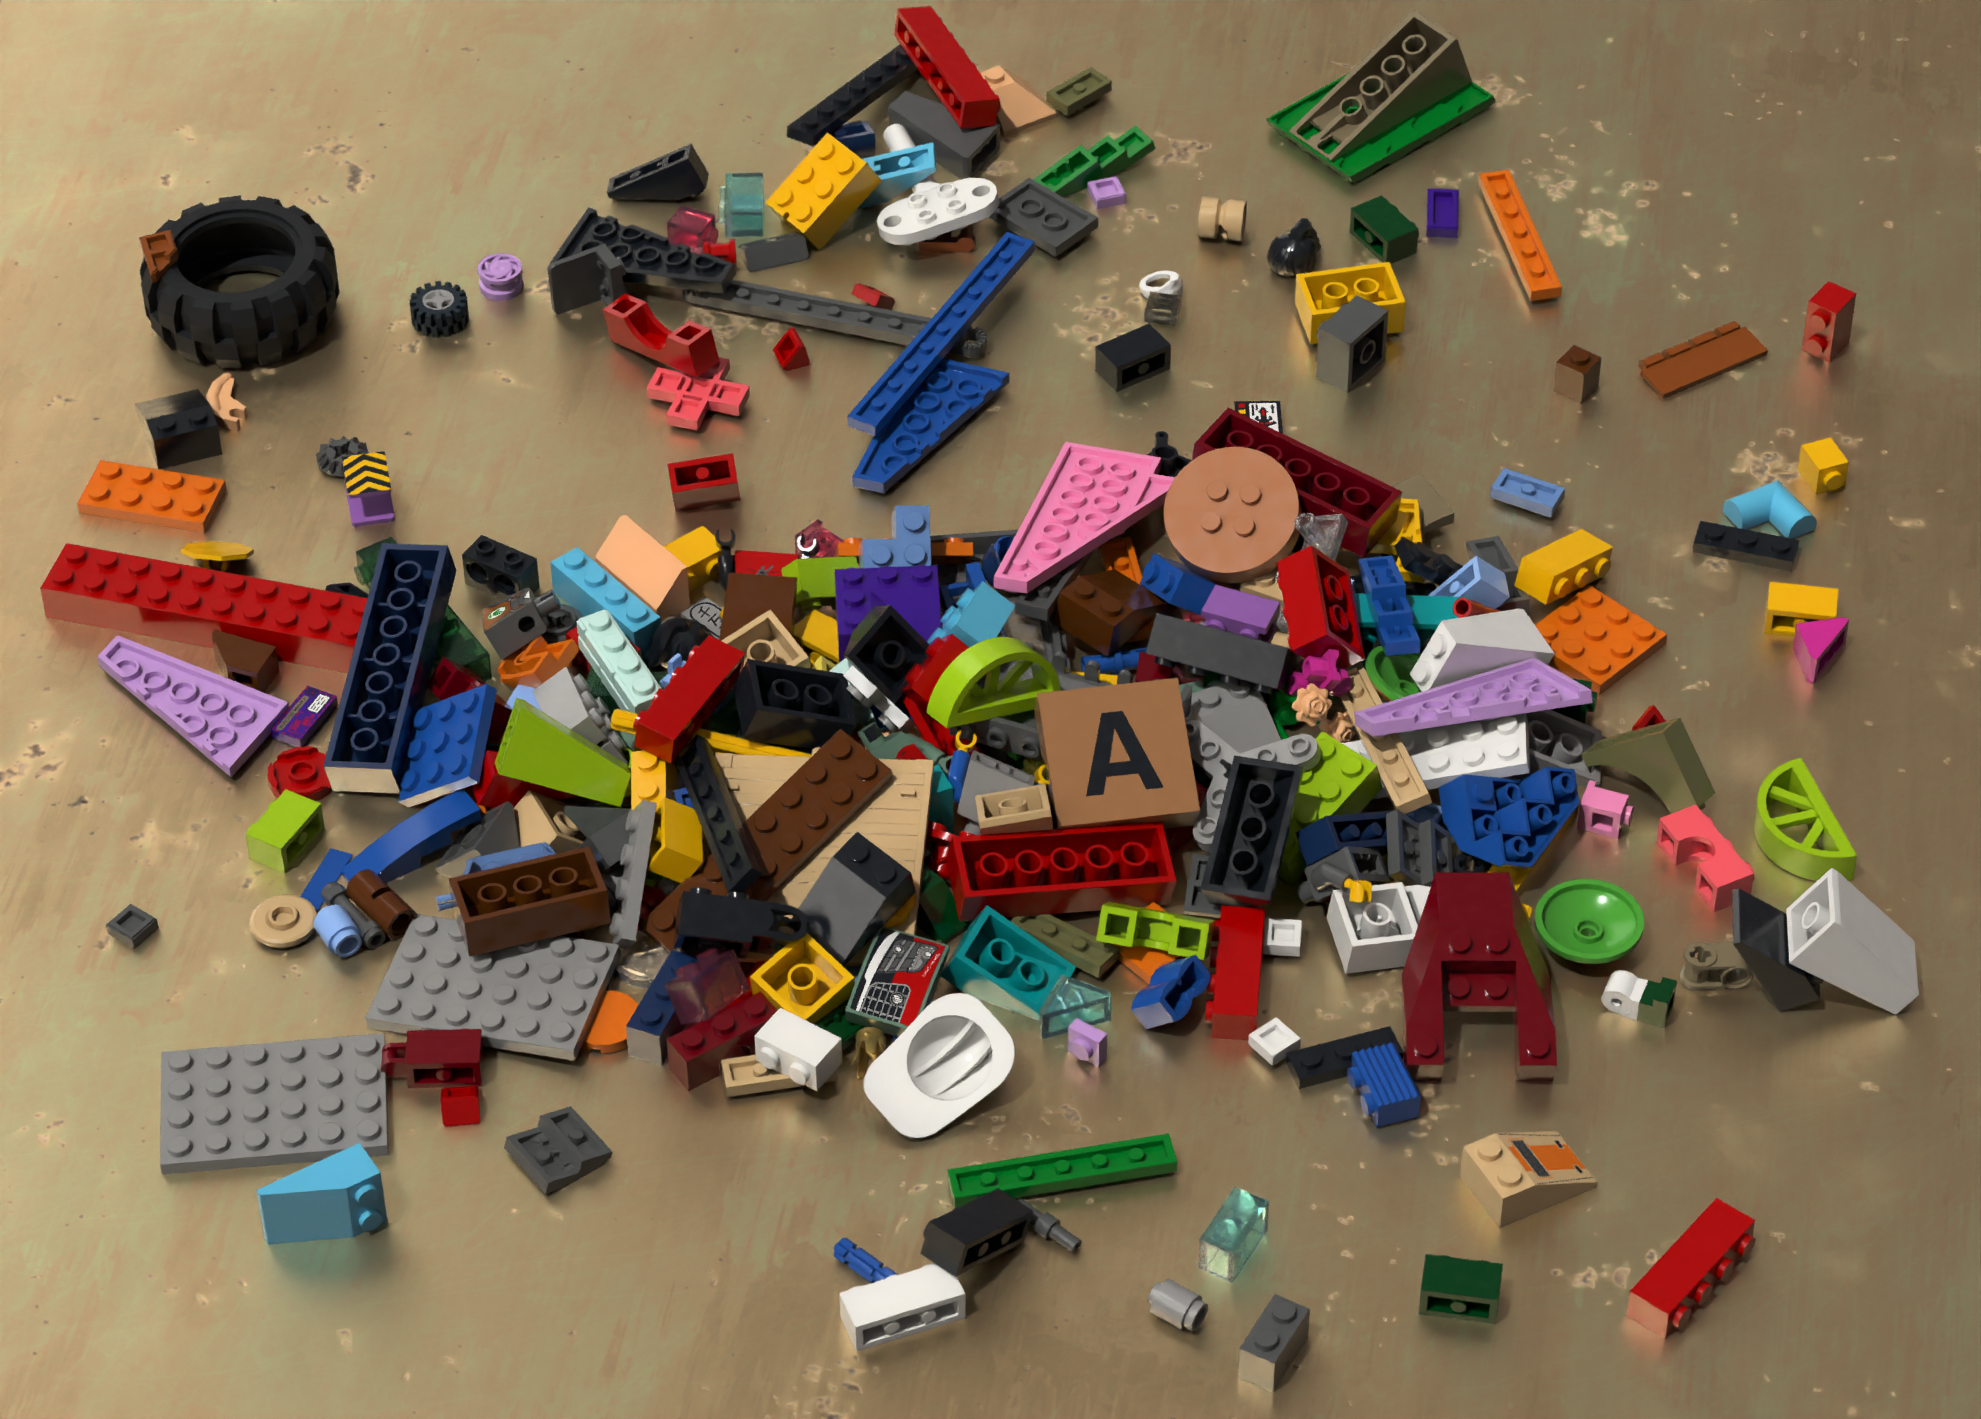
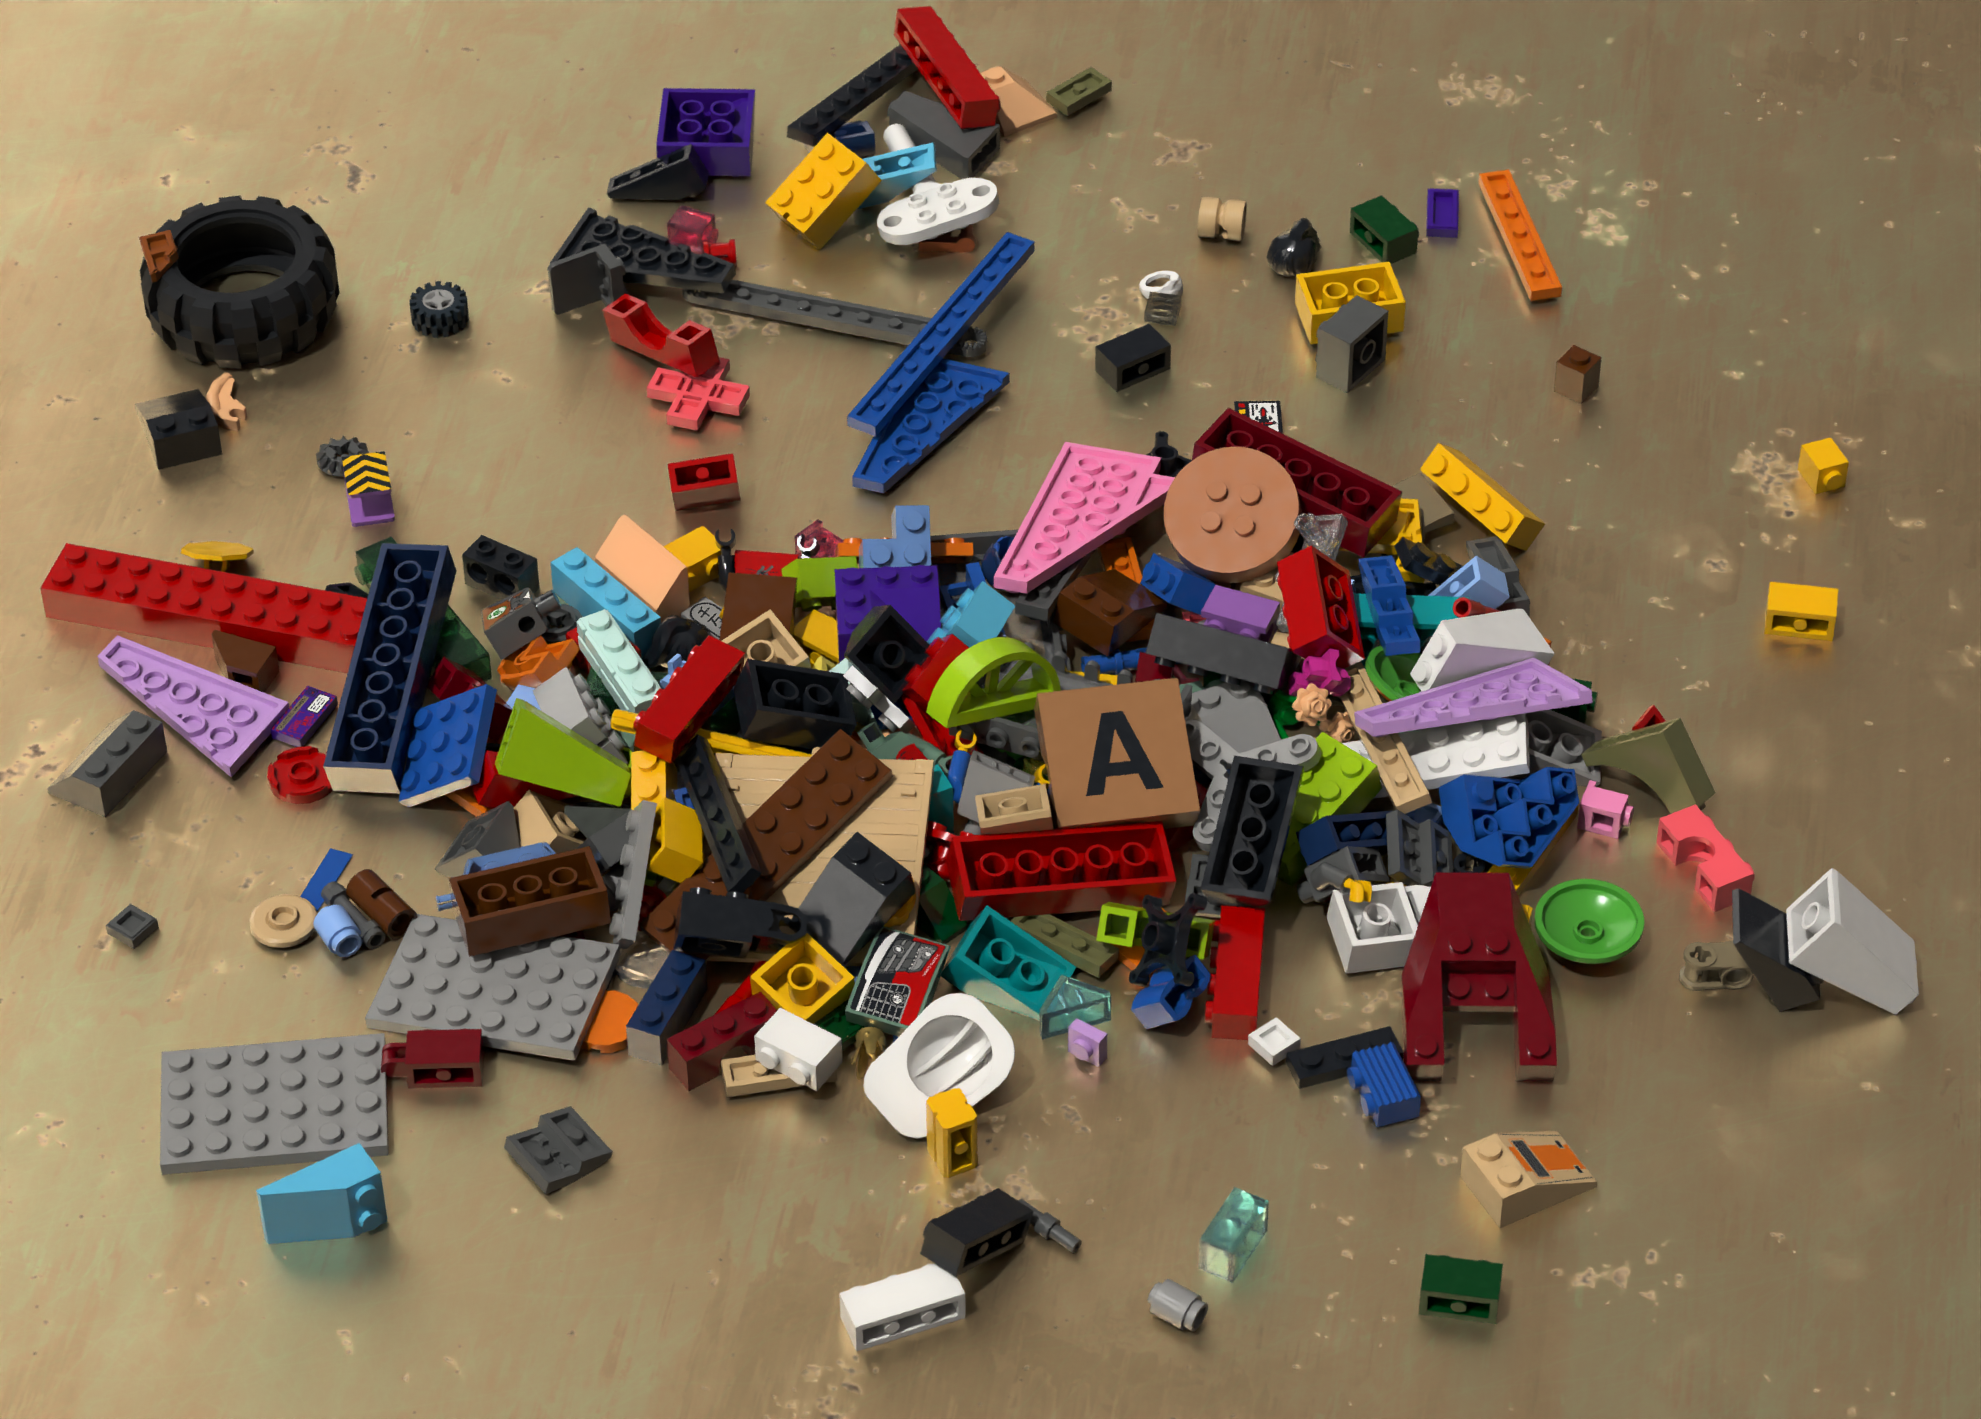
orange plate [77,460,227,533] -> none
lime brick [246,789,325,873] -> none
blue slope [341,789,481,883] -> none
red slope [441,1085,480,1127] -> none
lavender wheel [478,253,524,301] -> none
clear pink brick [664,948,750,1025] -> none
clear light blue brick [719,173,764,237] -> none
dark grey slope [738,232,809,272] -> none
red slope [773,327,810,371] -> none
blue axle [833,1238,898,1283] -> none
red tile [851,283,895,310] -> none
green plate [947,1133,1177,1208] -> none
dark grey plate [988,178,1098,257] -> none
green slope [1033,125,1156,197] -> none
lavender tile [1087,176,1127,209] -> none
dark grey brick [1238,1294,1310,1392] -> none
white plate [1263,918,1302,957] -> none
dark tan piece [1266,10,1496,183] -> none
medium blue plate [1490,468,1565,518] -> none
yellow brick [1514,528,1613,605] -> none
orange plate [1535,585,1667,695] -> none
leg [1601,970,1677,1028] -> none
red brick [1626,1198,1756,1339] -> none
dark orange windscreen [1638,321,1768,399] -> none
black plate [1692,521,1799,572] -> none
medium azure brick [1722,480,1817,539] -> none
lime window [1754,758,1857,881] -> none
dark pink slope [1793,617,1849,684] -> none
red brick [1802,281,1856,363] -> none
none -> dark grey slope [47,710,167,817]
none -> dark purple slope [656,88,755,177]
none -> yellow brick [926,1088,978,1178]
none -> black piece [1129,893,1208,987]
none -> yellow brick [1420,443,1545,551]

